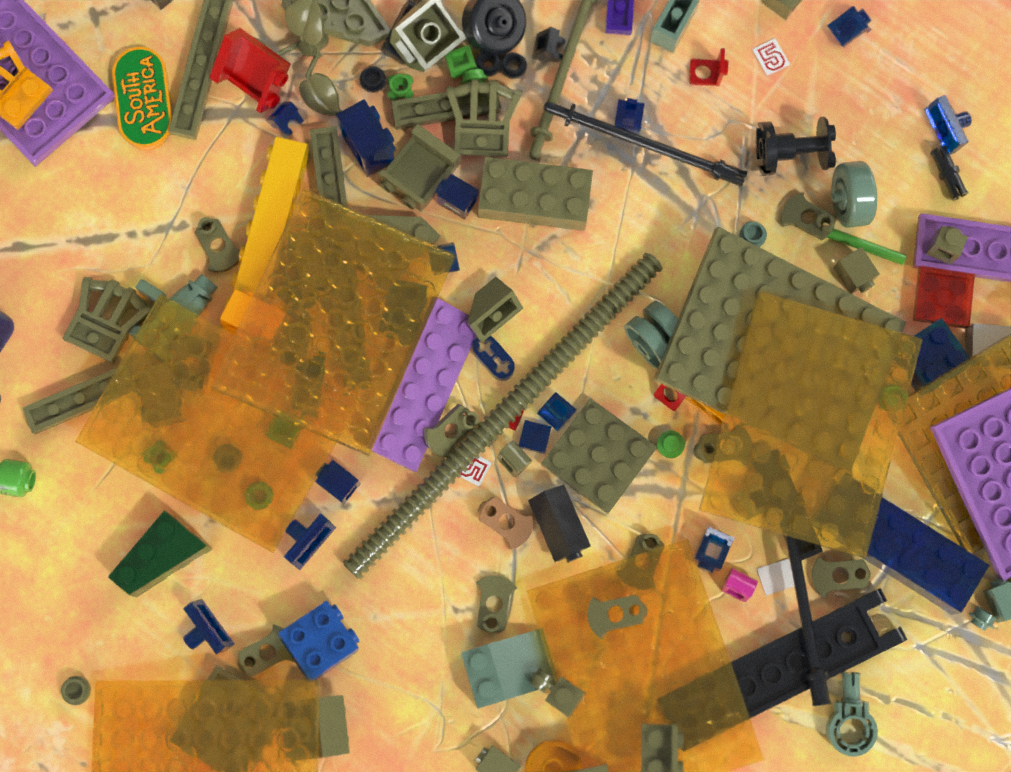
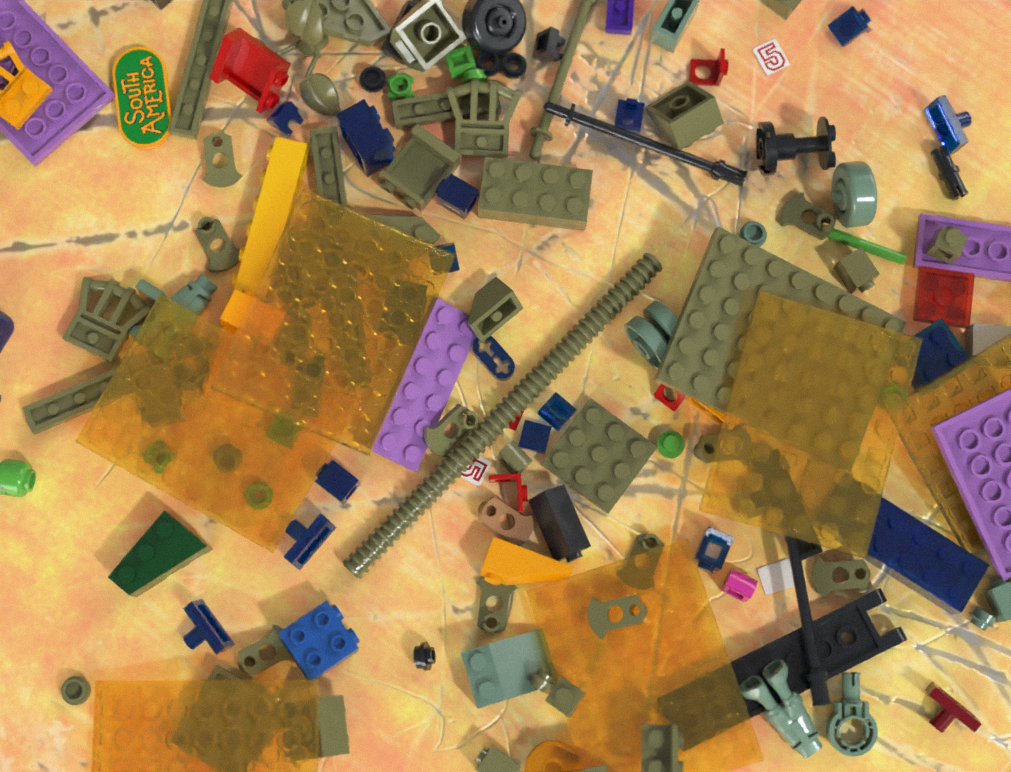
none -> olive piece [203,133,243,188]
none -> black plate [413,642,436,671]
none -> light orange slope [480,537,573,586]
none -> red bracket [489,473,528,514]
none -> olive slope [645,81,724,150]
none -> sand green piece [739,659,822,758]
none -> dark red tile [925,681,982,733]

